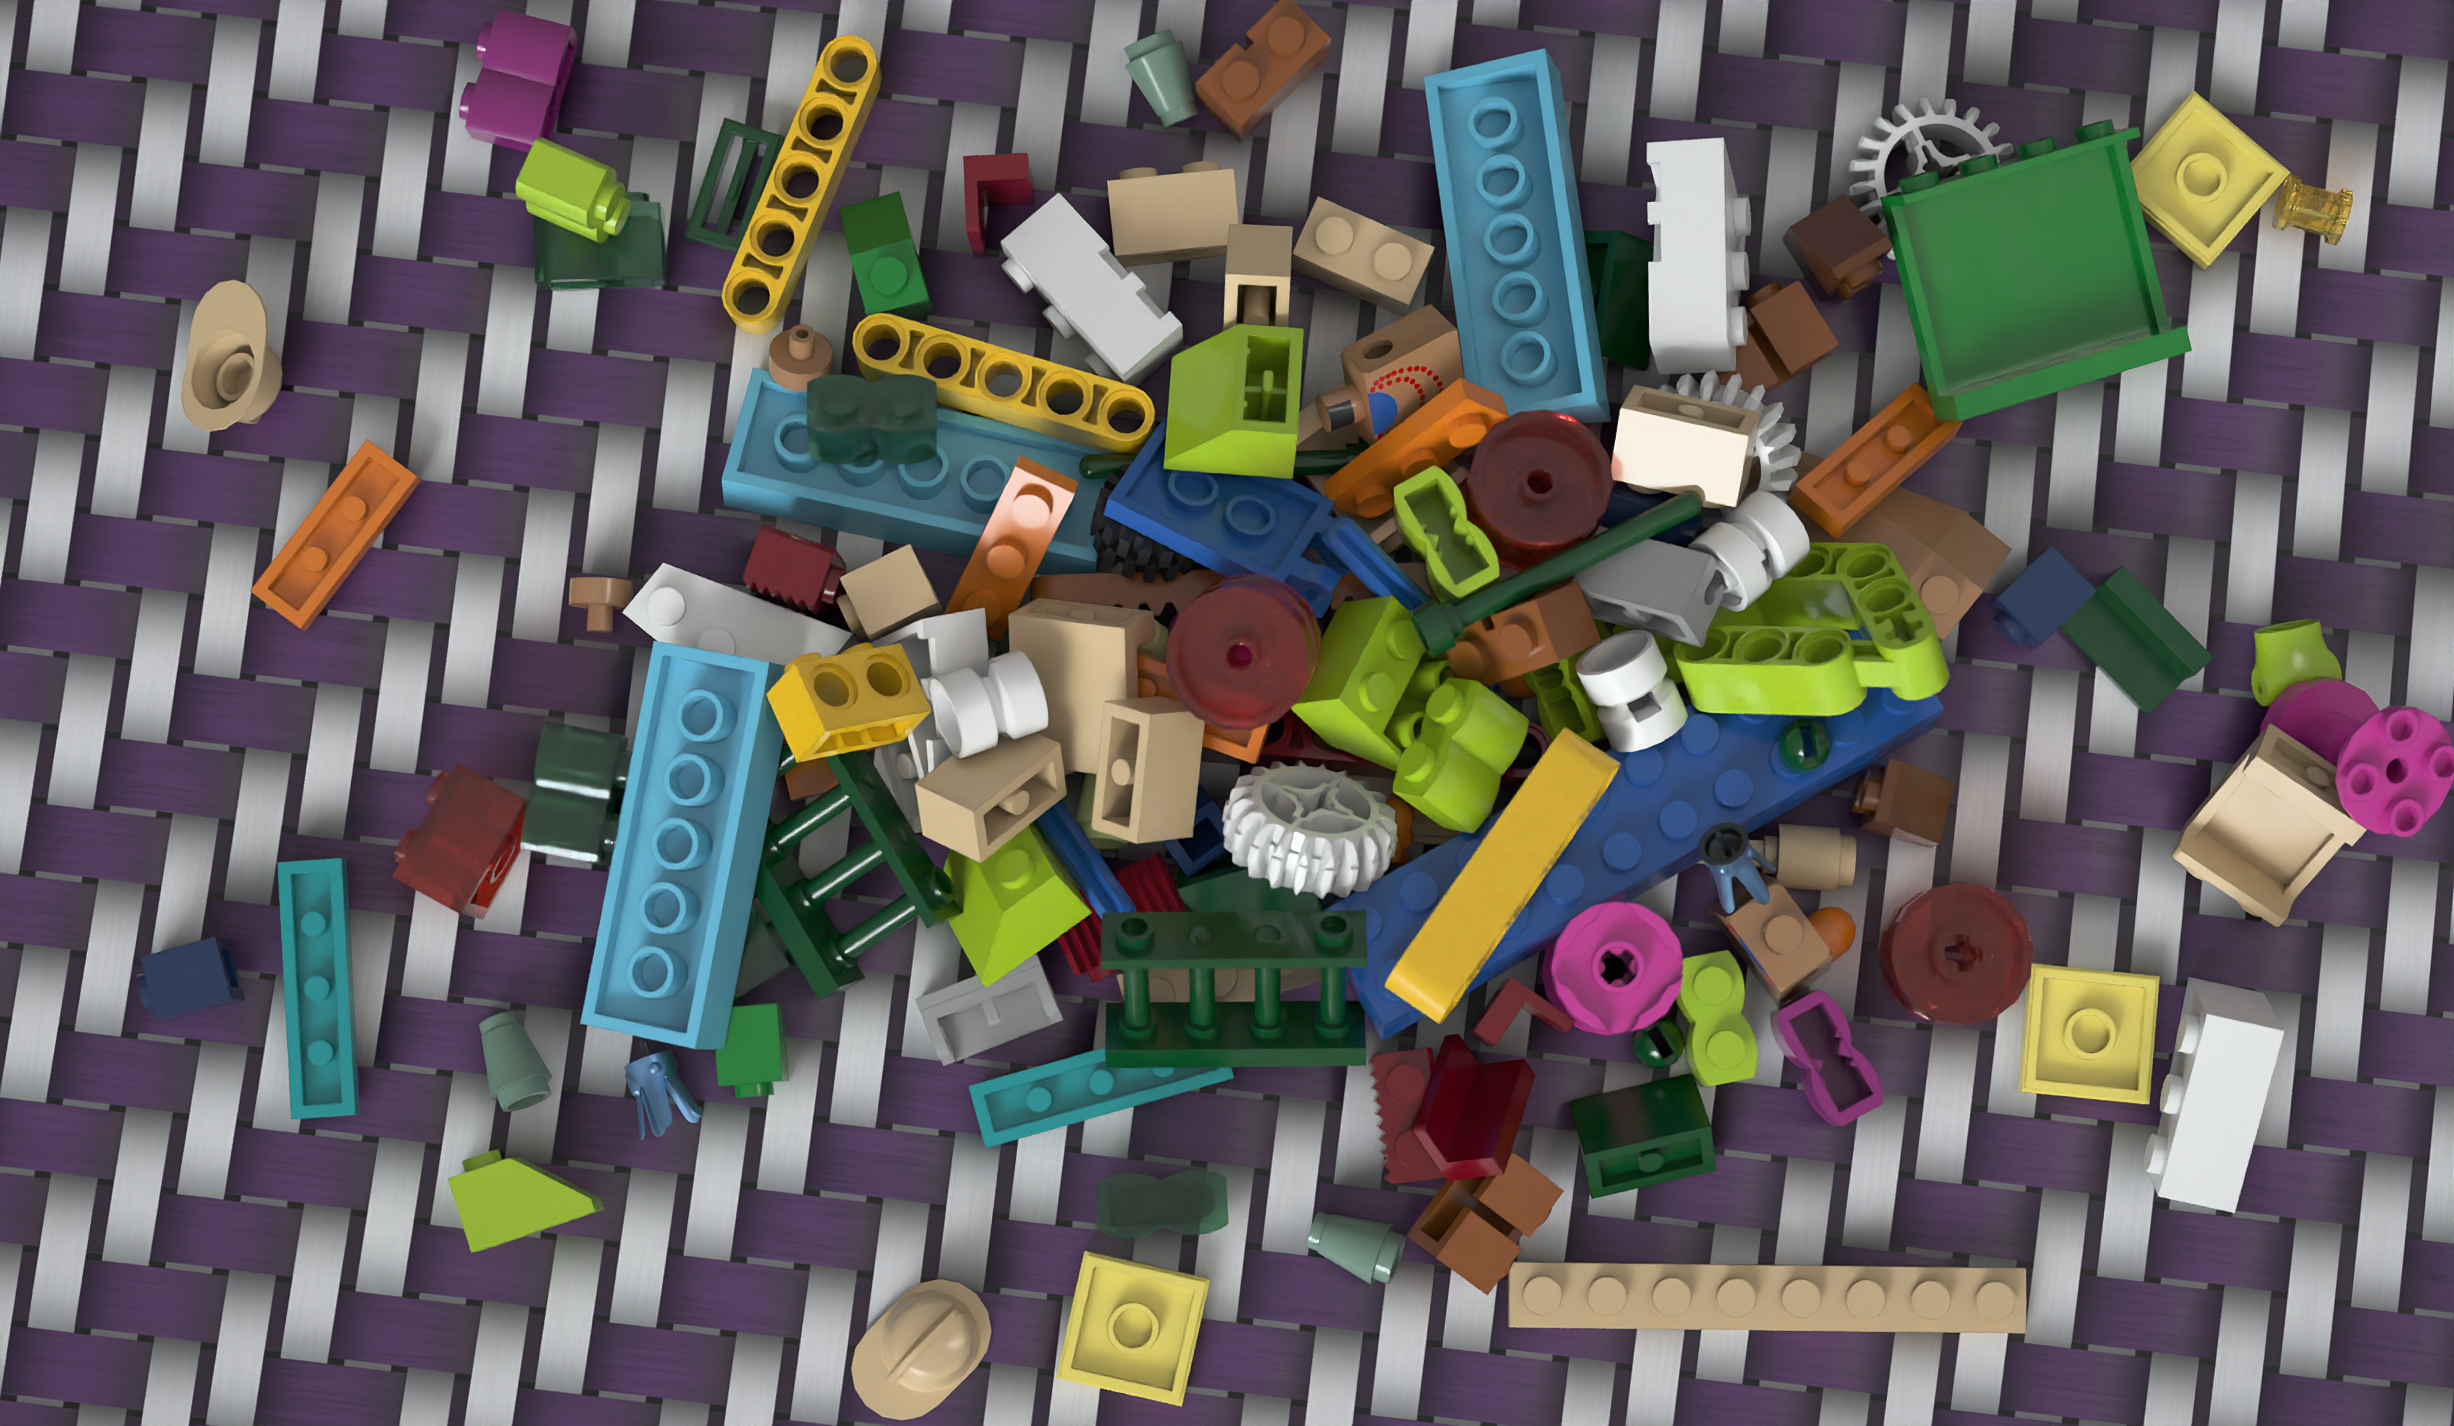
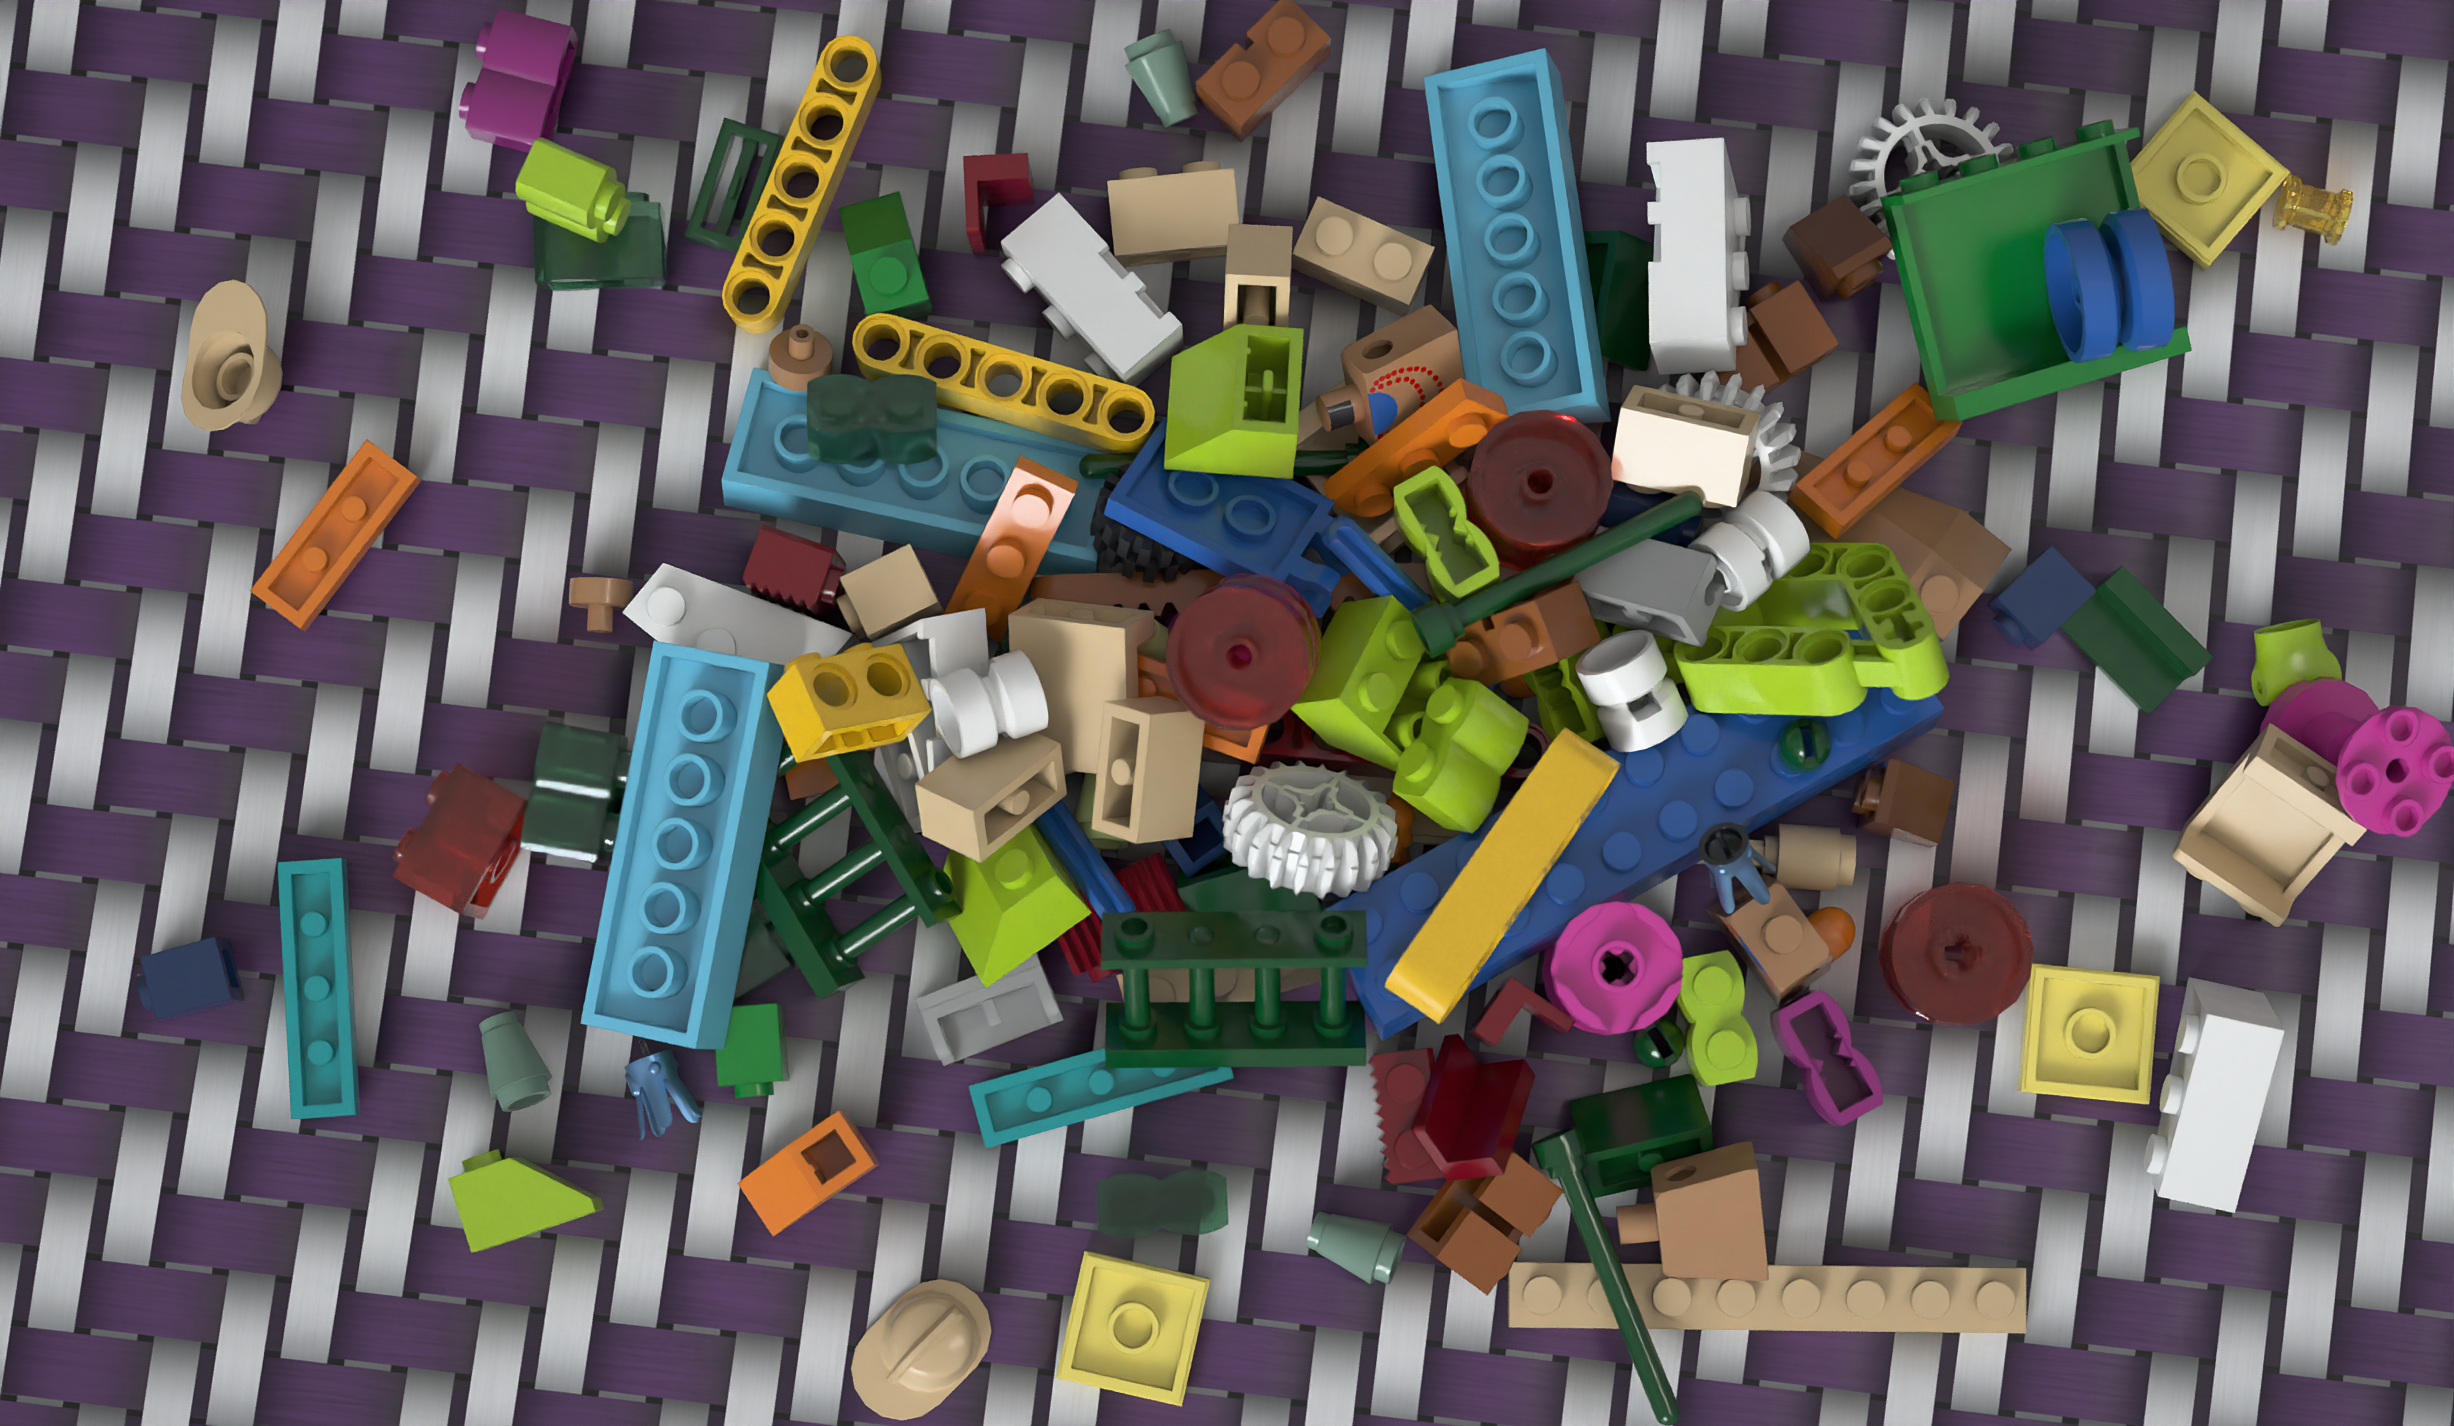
none -> orange slope [737,1110,881,1237]
none -> dark green piece [1530,1126,1681,1426]
none -> medium nougat torso [1616,1141,1769,1281]
none -> blue wheel [2043,207,2175,363]

